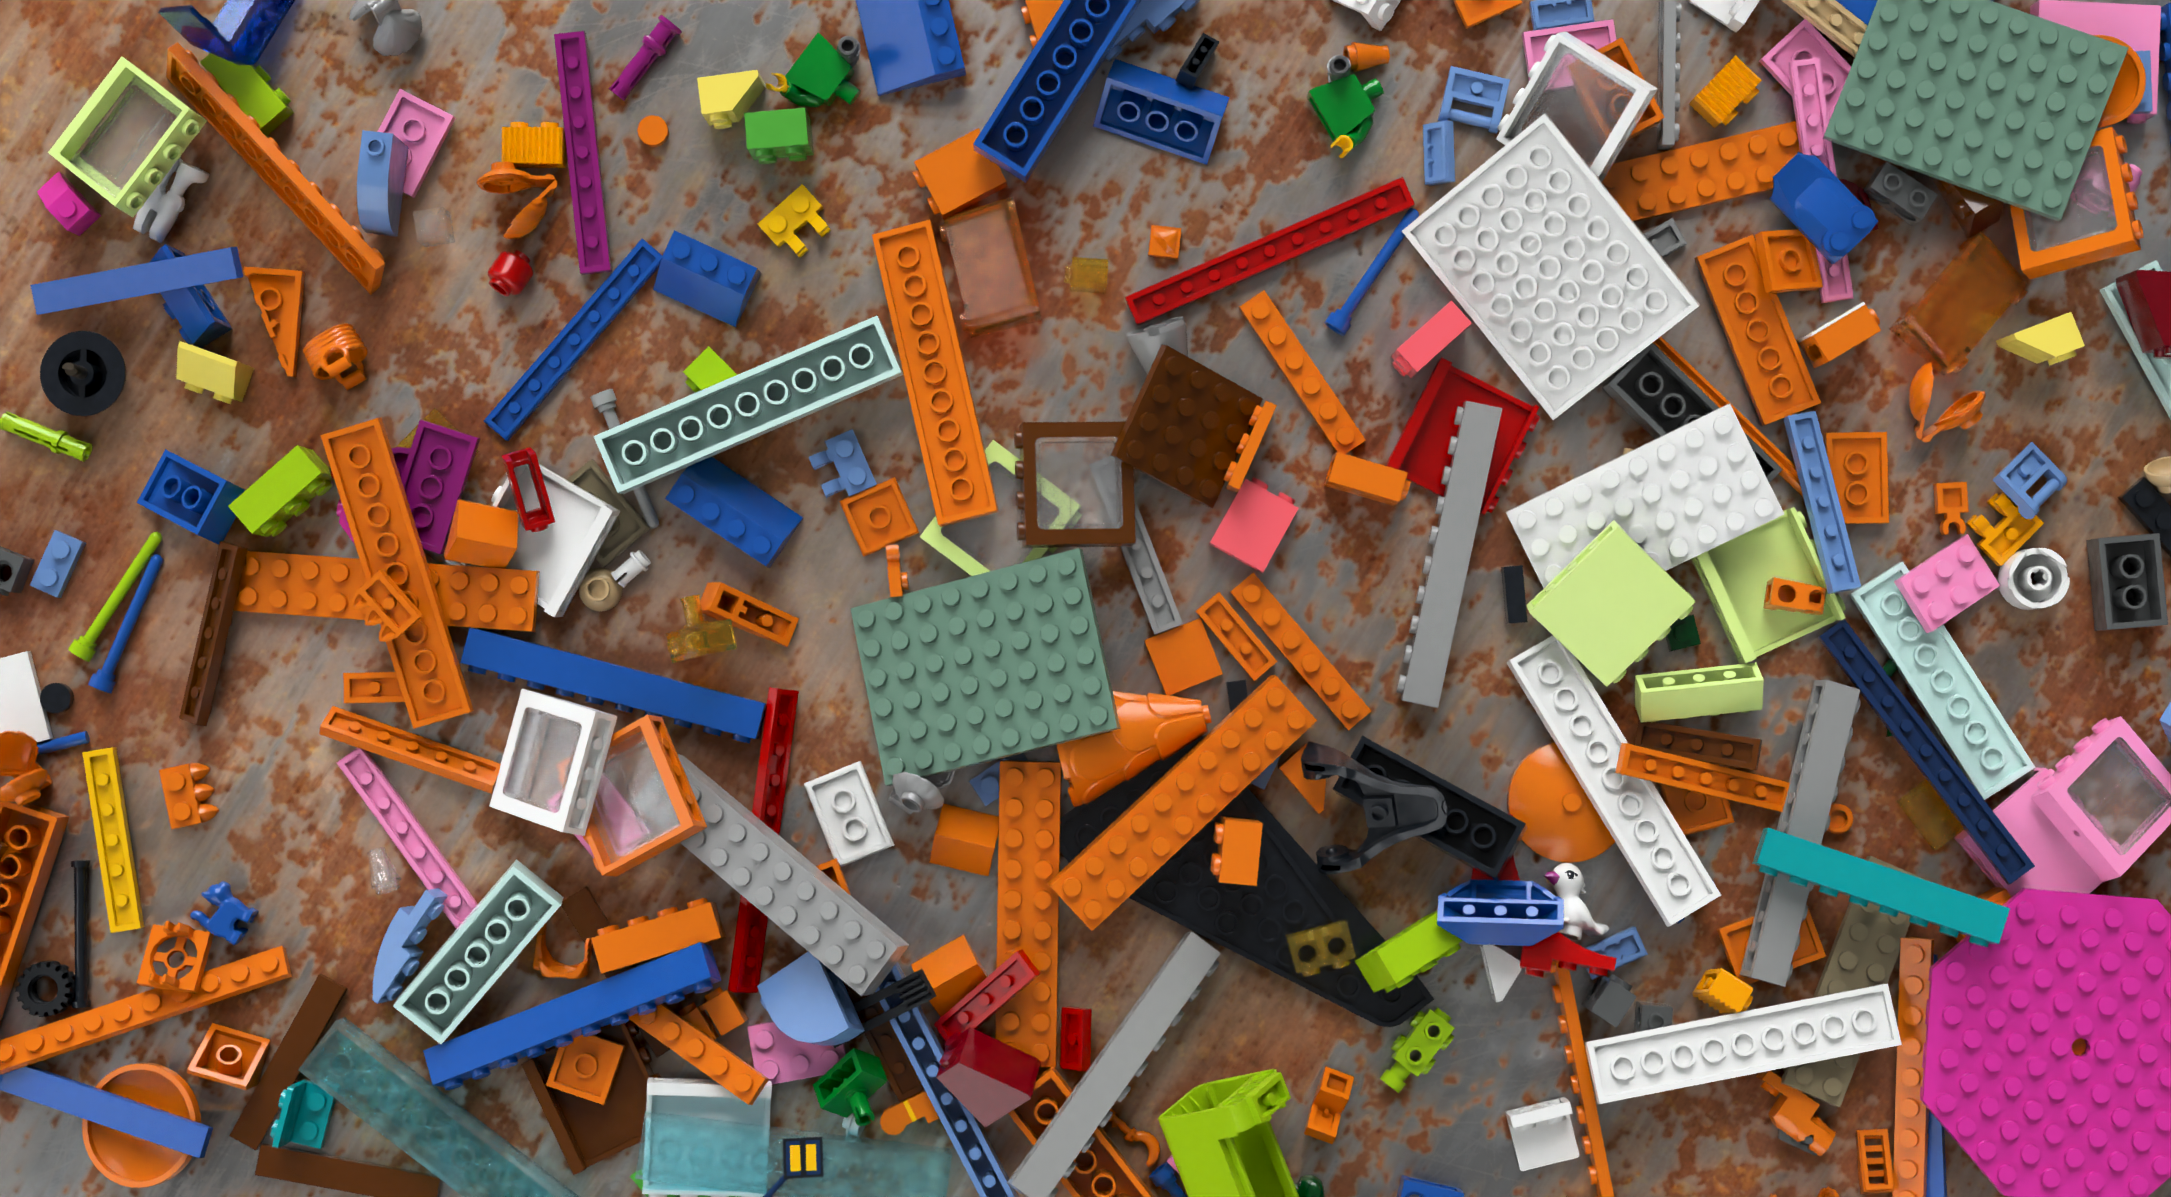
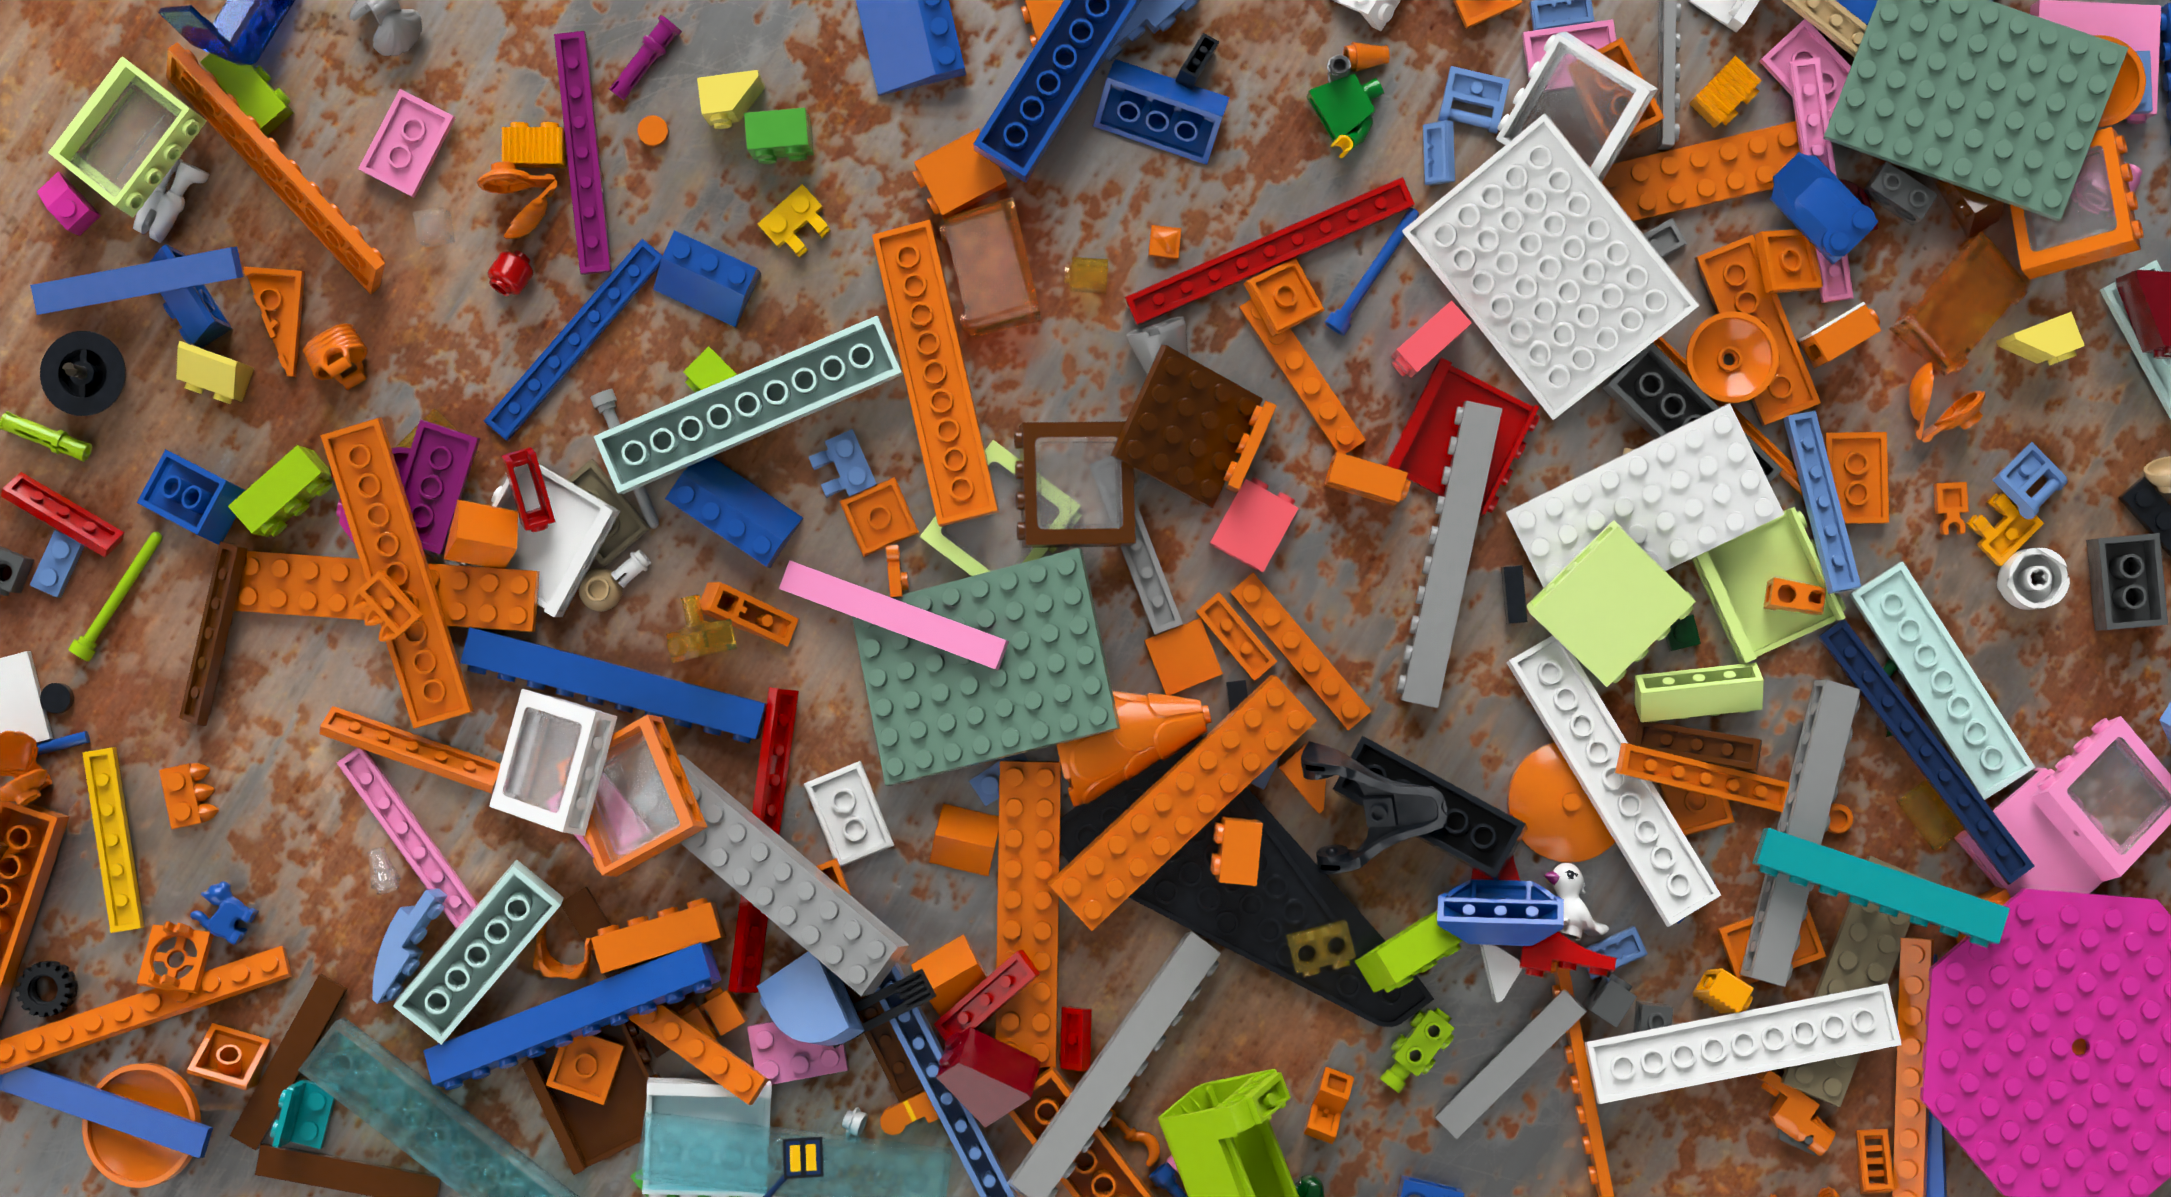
black bar [71,860,91,1008] -> none
blue piece [88,554,163,693] -> none
orange plate [343,672,405,703] -> none
medium blue brick [357,130,408,237] -> none
green torso [766,33,861,107] -> none
green brick [813,1048,888,1126] -> none
light grey animal [888,770,956,815] -> none
white bracket [1505,1097,1579,1171] -> none
bright pink plate [1894,534,2000,633] -> none
none -> red plate [1,472,125,557]
none -> bright pink tile [779,560,1009,670]
none -> orange tile [1244,258,1325,337]
none -> light grey tile [1435,988,1587,1139]
none -> orange dish [1686,311,1779,403]

